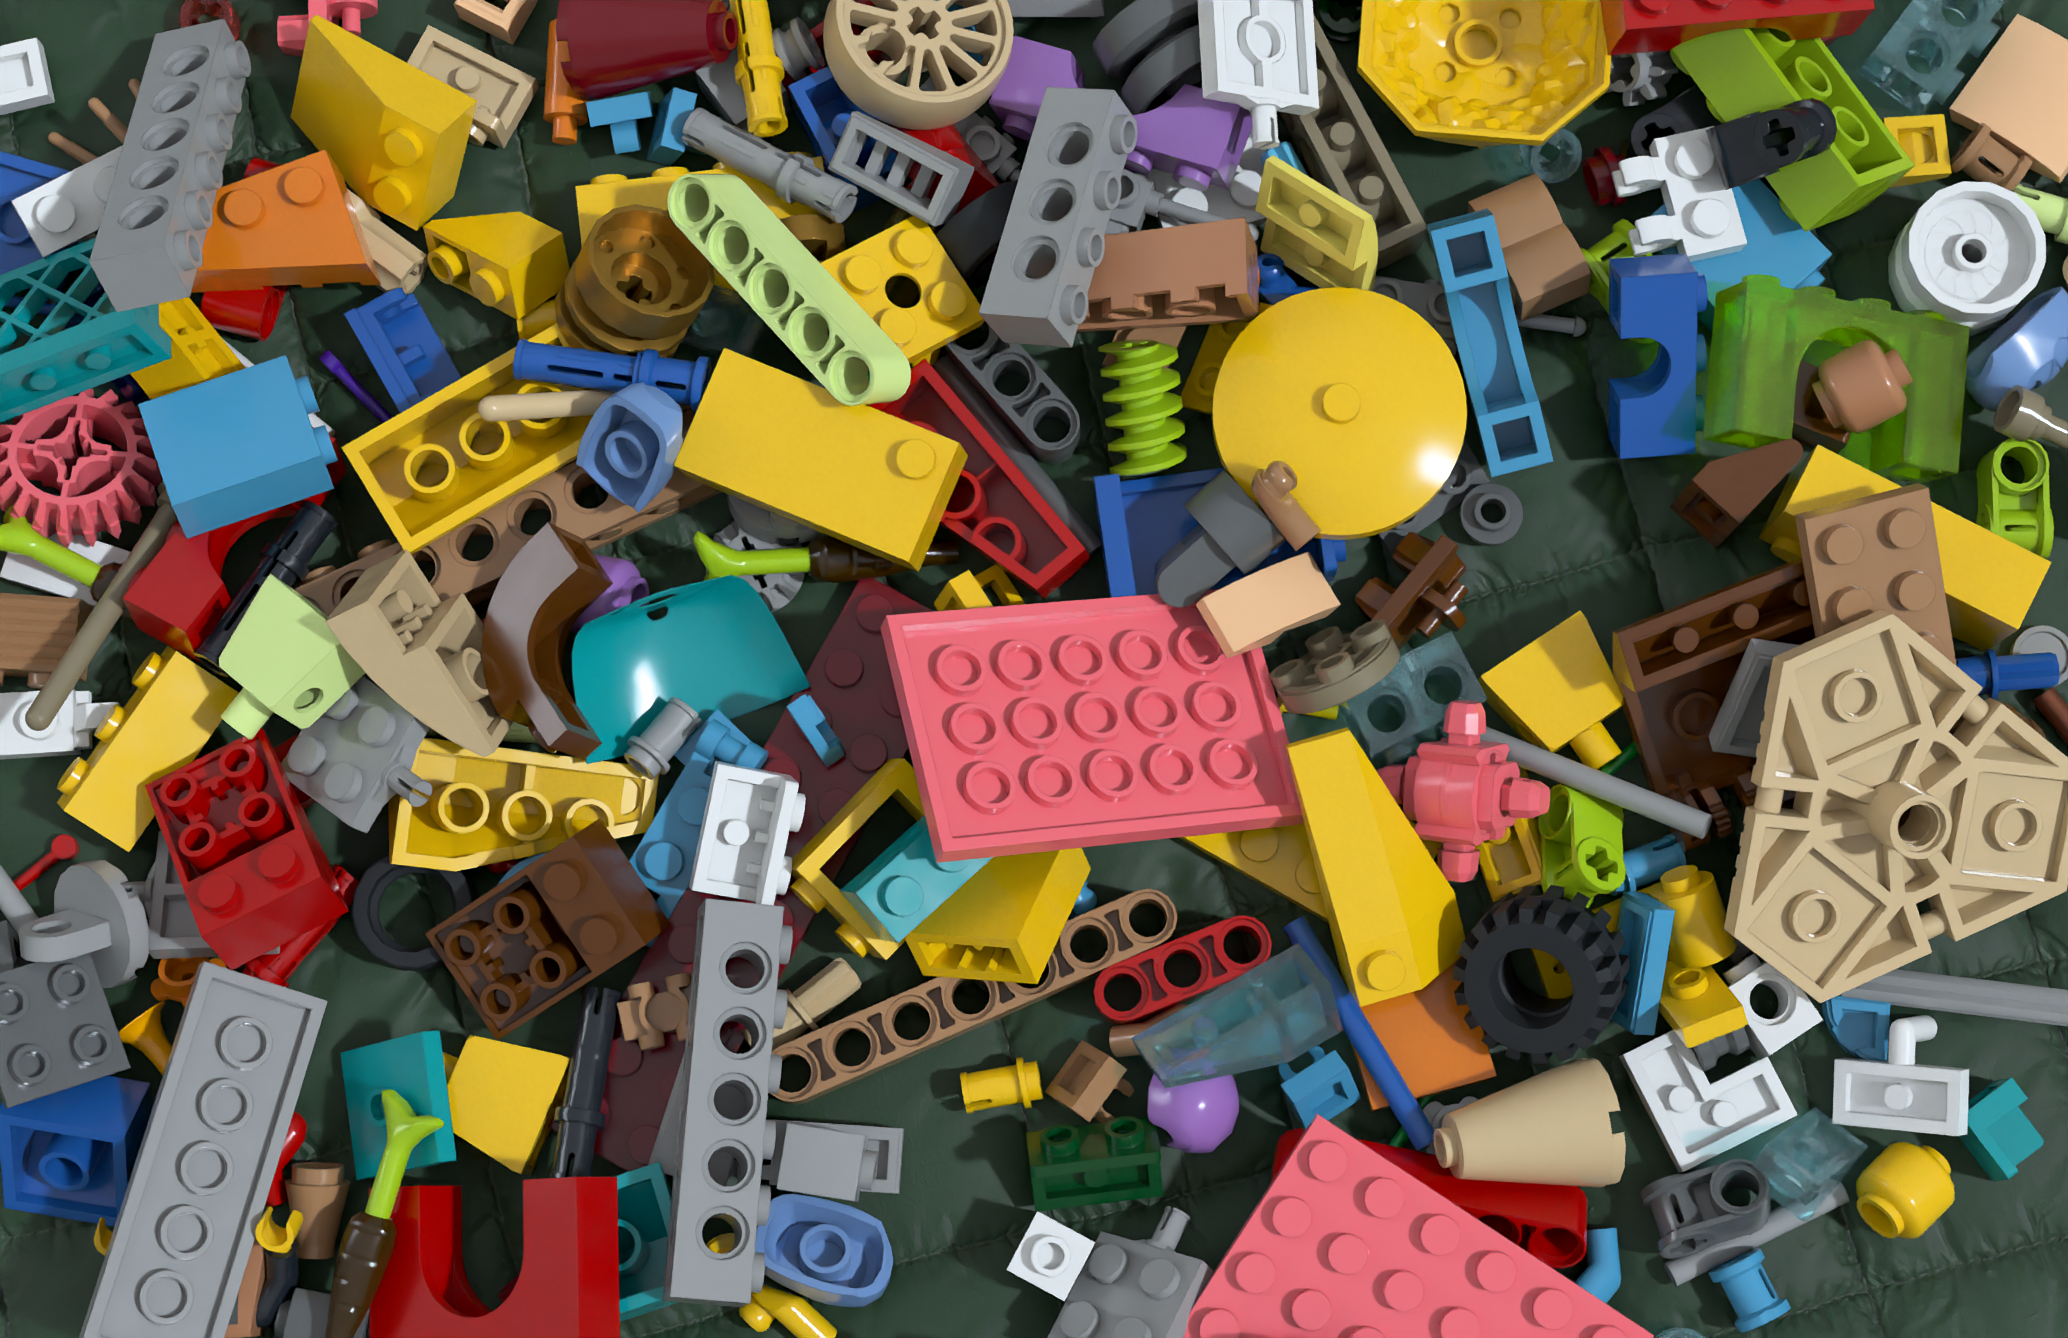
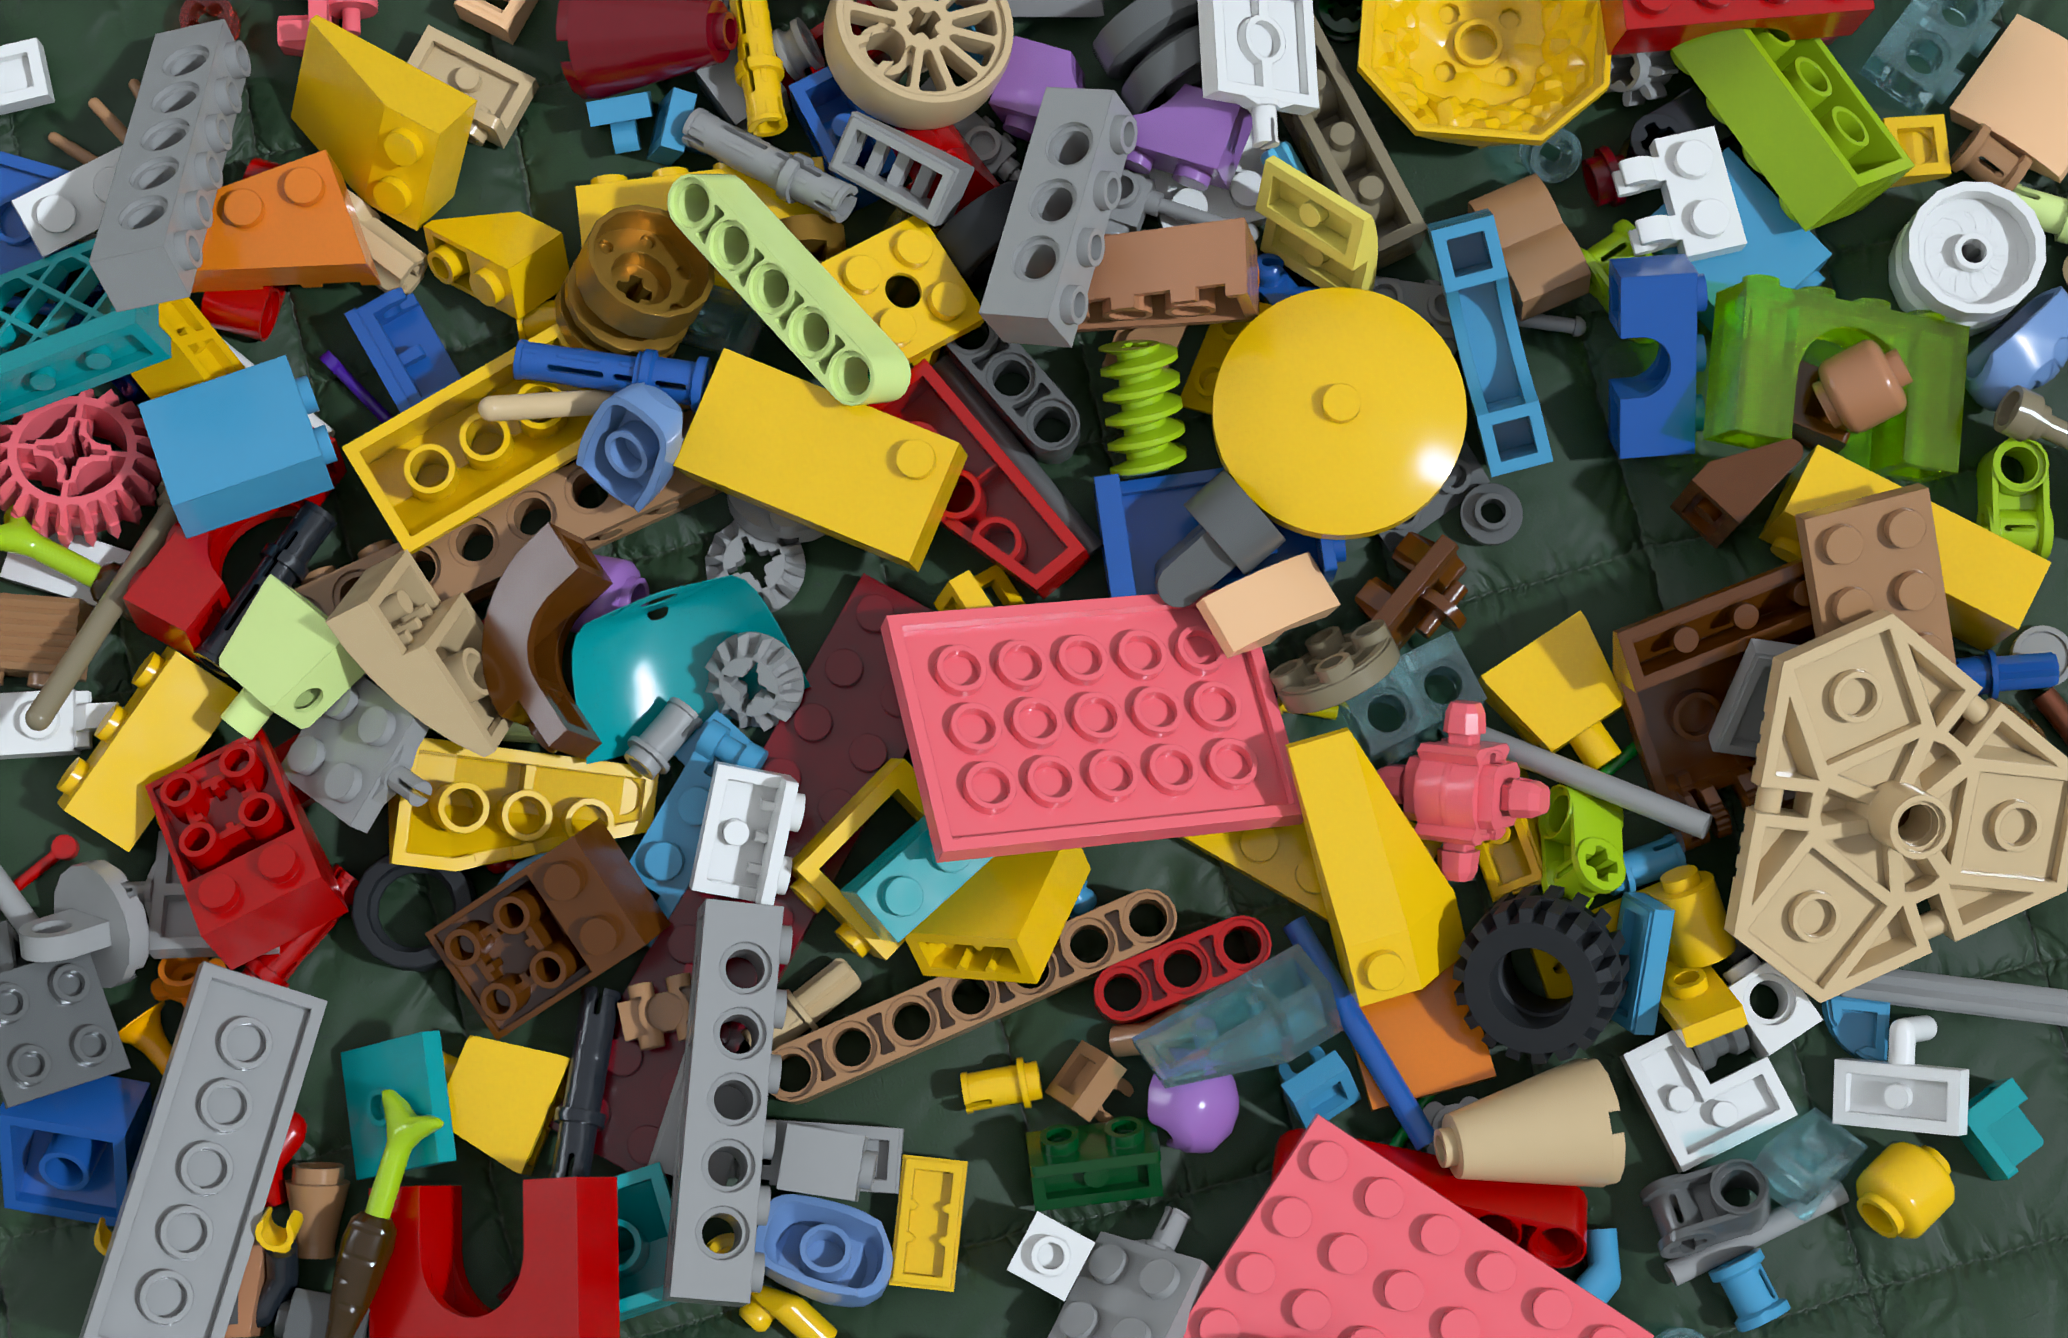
orange cylinder [543,19,589,145] -> none
piece [693,531,959,583] -> none
dark azure tile [786,694,845,768] -> none
medium nougat arm [1251,461,1321,551] -> none
black piece [1706,98,1837,190] -> none
none -> light grey gear [705,632,804,732]
none -> yellow plate [889,1154,968,1292]

